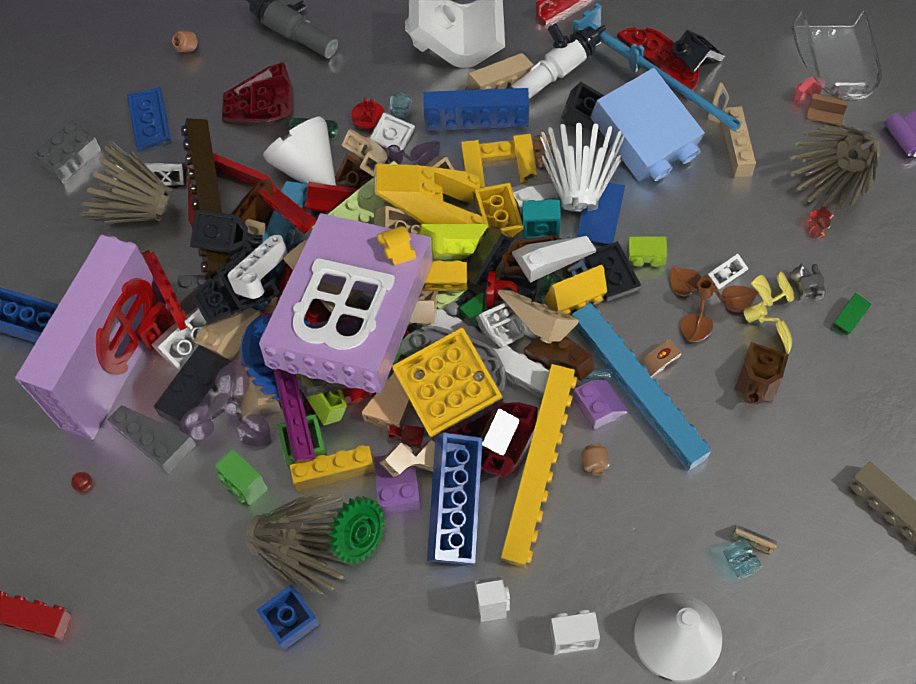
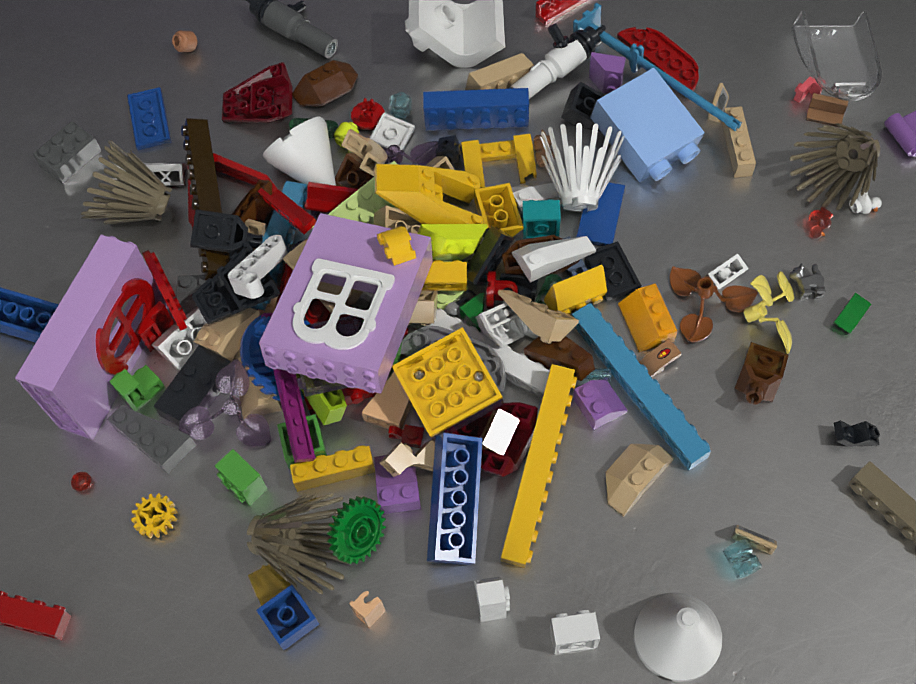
medium nougat head [581,444,610,475] -> none
lime brick [627,236,667,267] -> none
black plate [670,30,725,73] -> none
none -> bright green brick [109,365,165,411]
none -> yellow gear [131,493,178,539]
none -> clear yellow piece [248,565,291,606]
none -> reddish brown wedge [292,60,358,107]
none -> neon yellow head [334,122,359,148]
none -> light nougat hinge [349,591,385,628]
none -> black brick [436,135,462,164]
none -> medium lavender slope [589,52,626,94]
none -> tan wedge [605,444,675,516]
none -> light orange slope [618,283,678,352]
none -> black slope [833,420,880,447]
none -> white animal [849,191,882,214]

